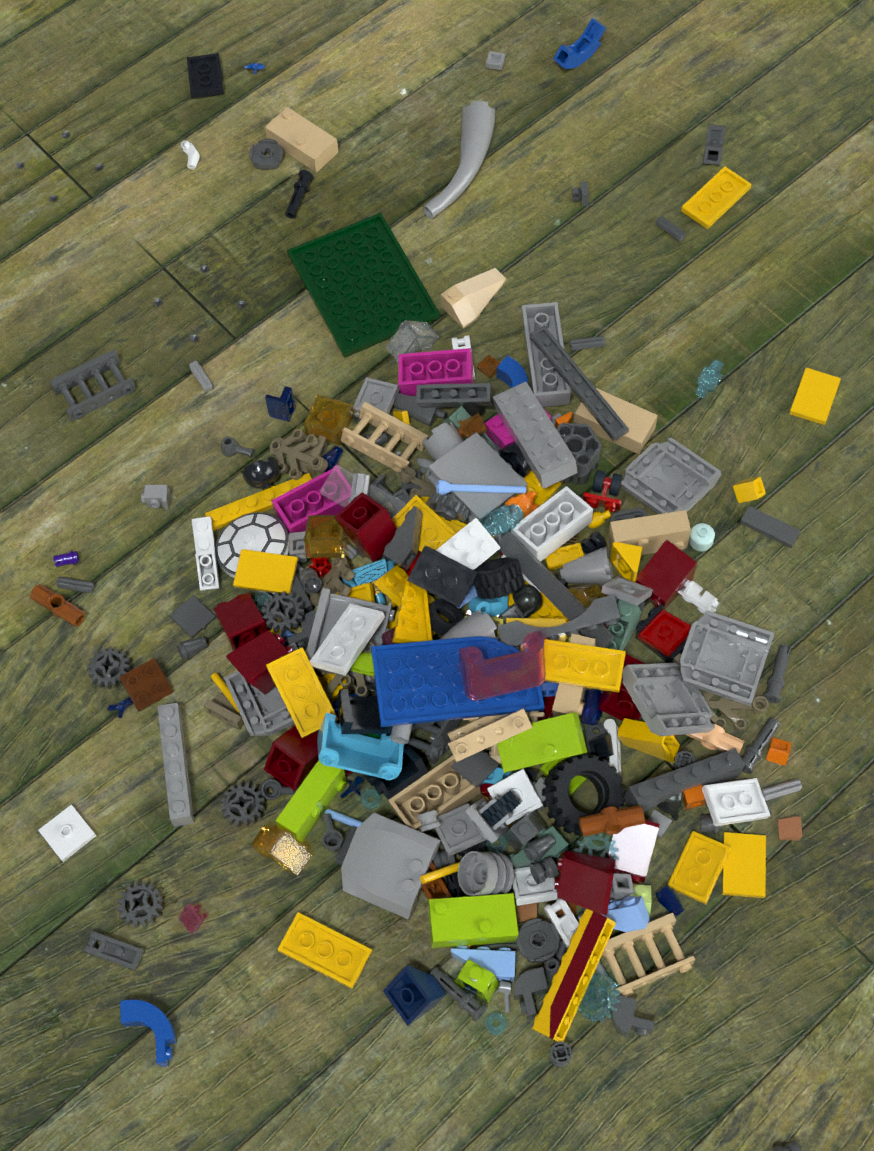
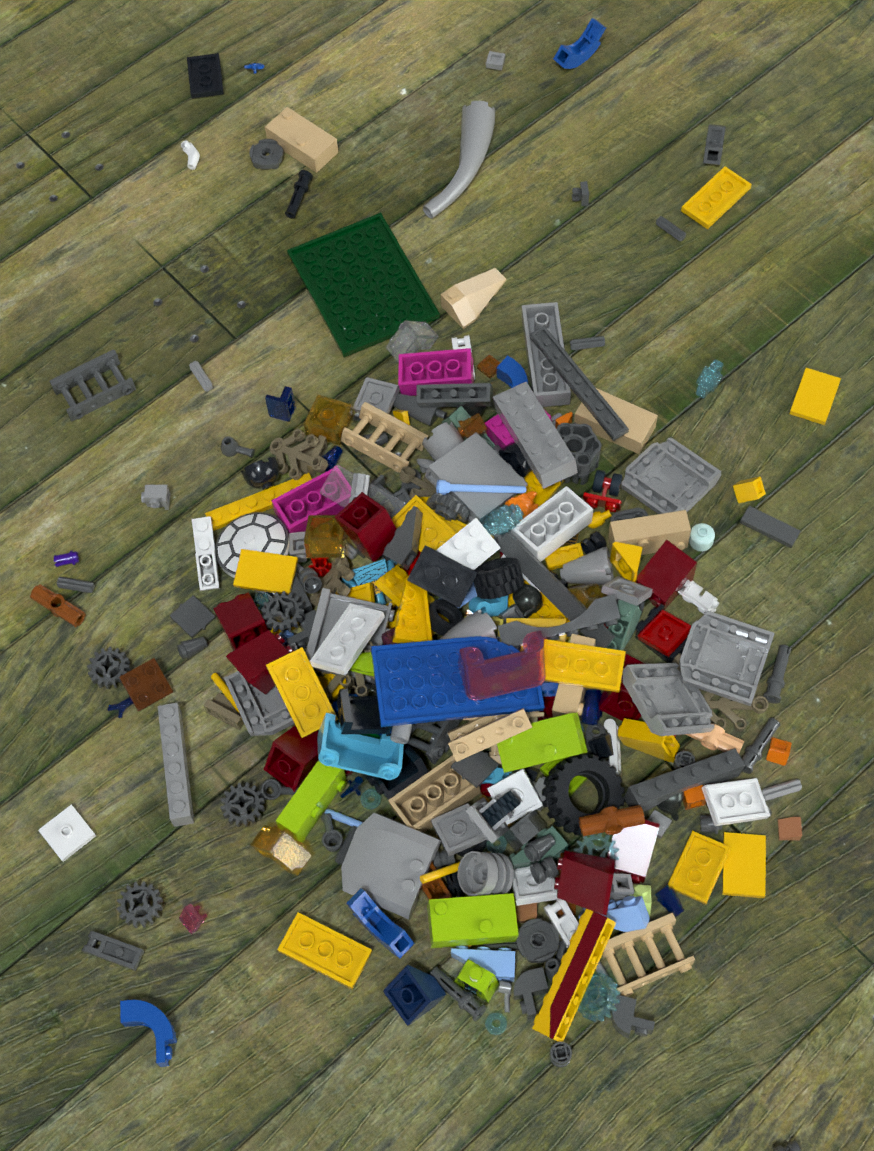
light grey wheel [417,810,441,832] -> none
none -> blue arch [346,888,415,959]

